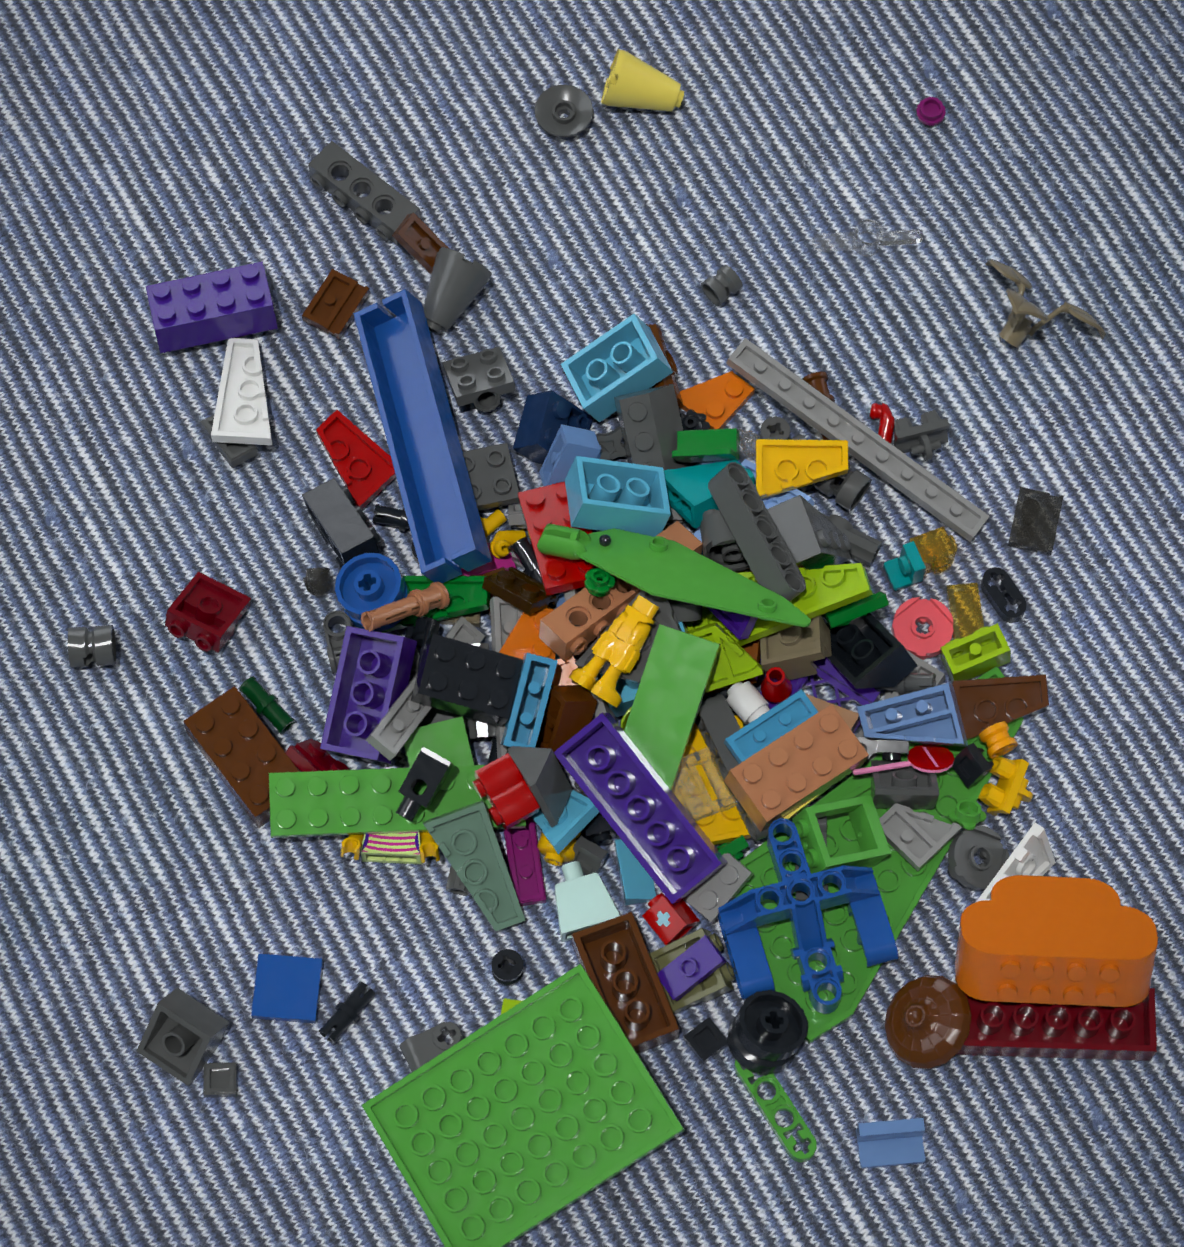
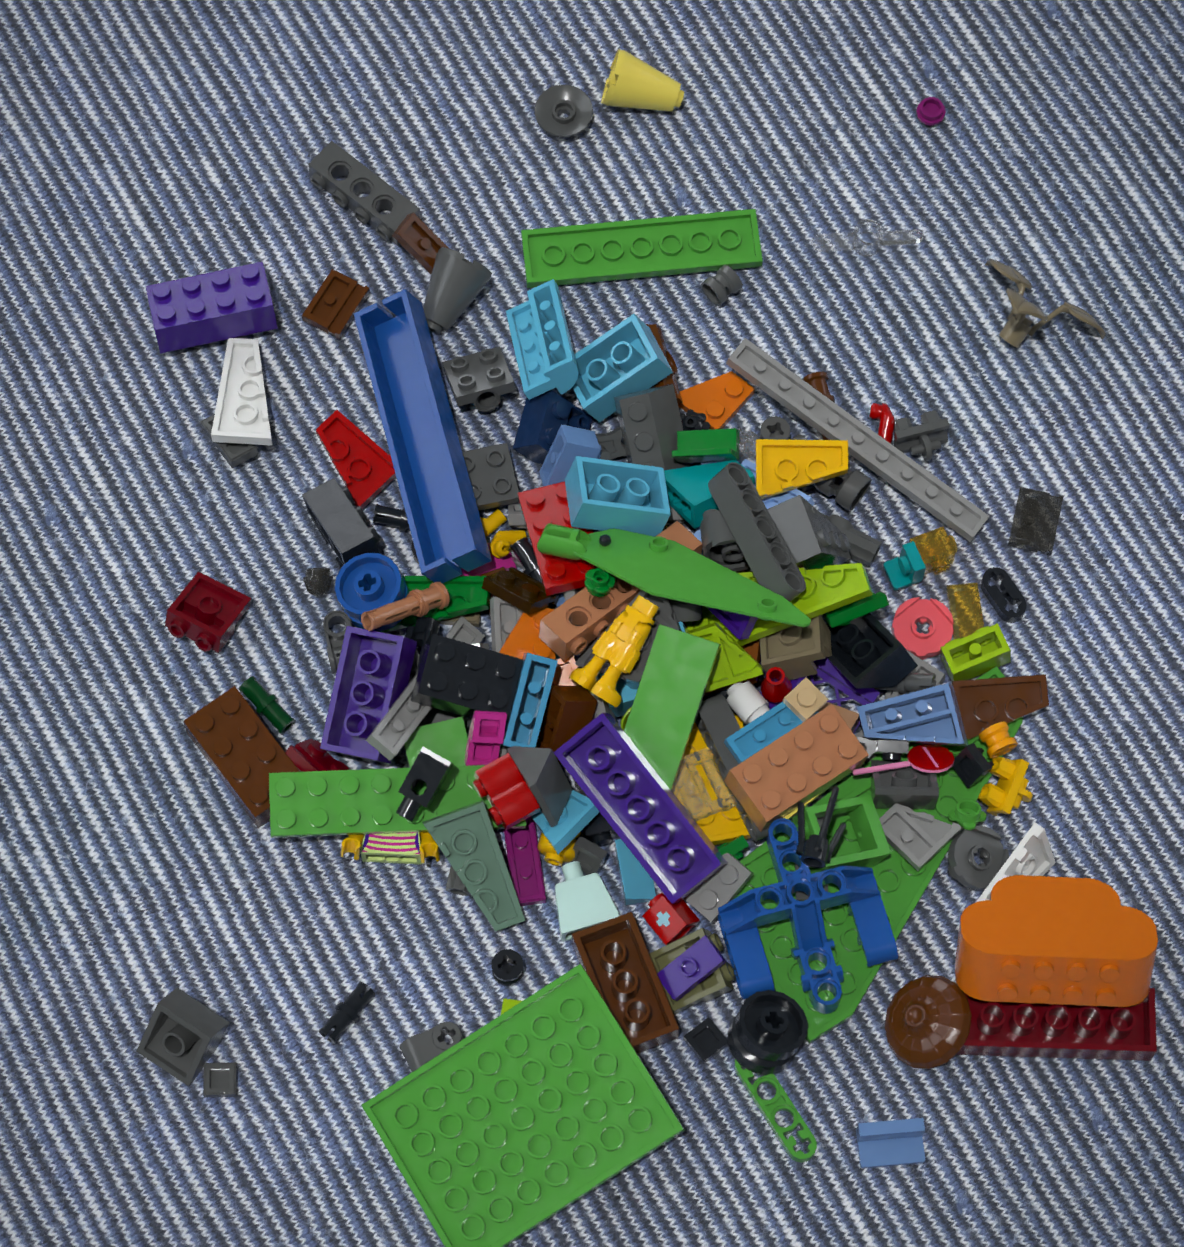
dark grey wheel [68,625,116,667] -> none
blue tile [251,954,323,1024] -> none
none -> dark pink slope [464,711,507,766]
none -> medium azure brick [506,279,578,400]
none -> bright green plate [521,209,763,288]
none -> tan plate [782,677,828,722]
none -> black plant [796,786,846,868]

